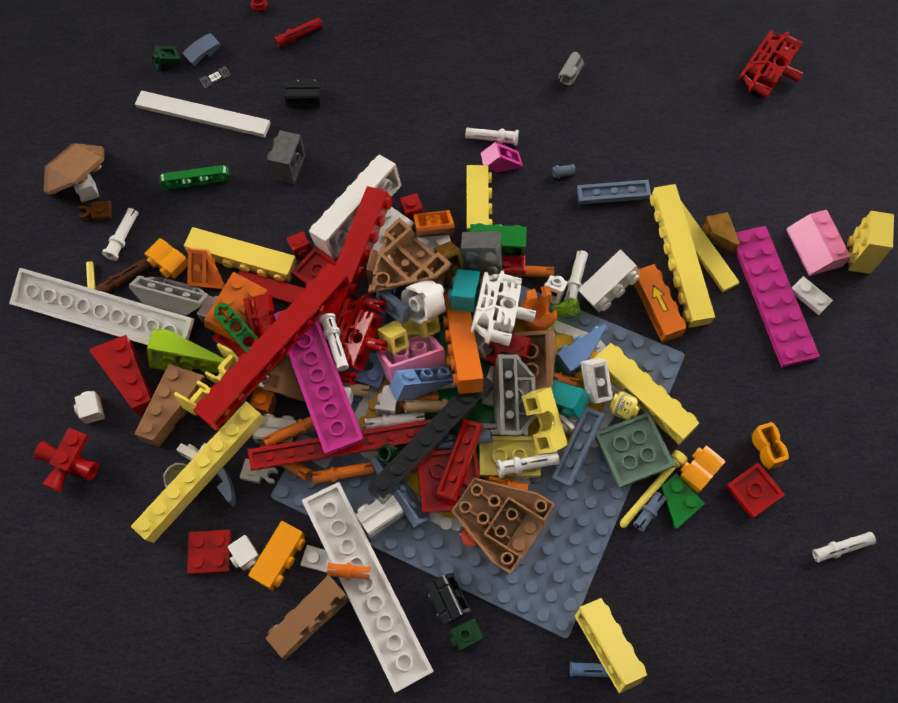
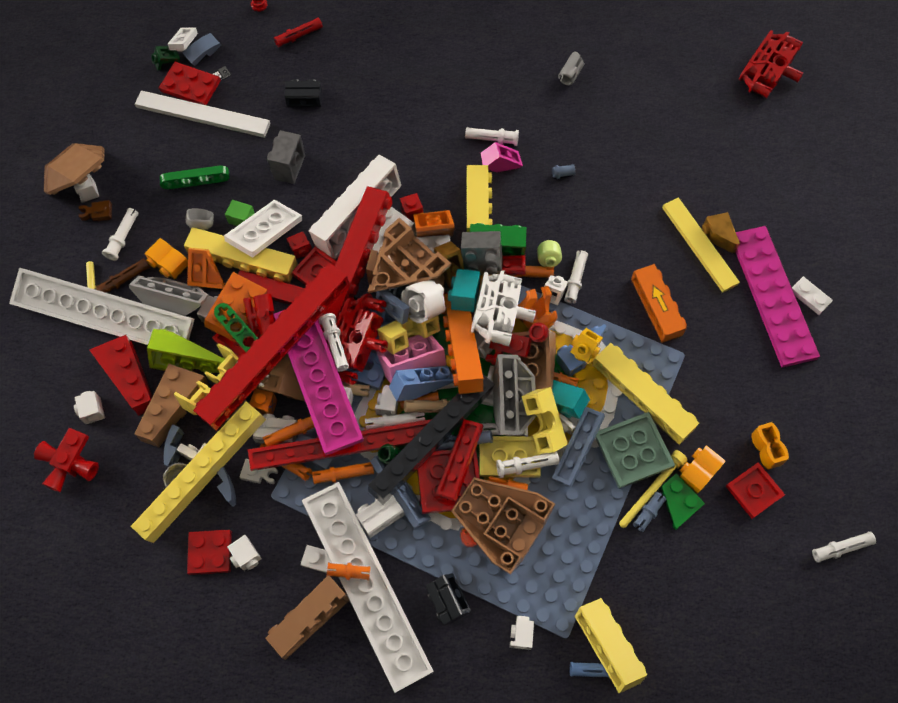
light orange brick [248,521,306,591] -> none
dark green brick [449,618,483,652] -> none
clear neon green cone [552,298,580,316] -> none
sand blue plate [577,180,651,204] -> none
white brick [578,249,641,312] -> none
white brick [580,358,613,403] -> none
light yellow head [609,391,640,420] -> none
light yellow brick [650,184,715,328] -> none
bright pink slope [786,210,851,276] -> none
light yellow brick [847,211,894,274] -> none
none -> red plate [159,62,221,105]
none -> sand blue slope [164,424,184,468]
none -> white plate [168,28,198,52]
none -> light grey hair [186,208,214,231]
none -> white plate [224,200,302,258]
none -> bright green brick [225,200,255,226]
none -> white brick [509,616,534,650]
none -> red plate [529,322,549,342]
none -> yellowish green head [537,240,562,267]
none -> yellow brick [570,328,603,362]

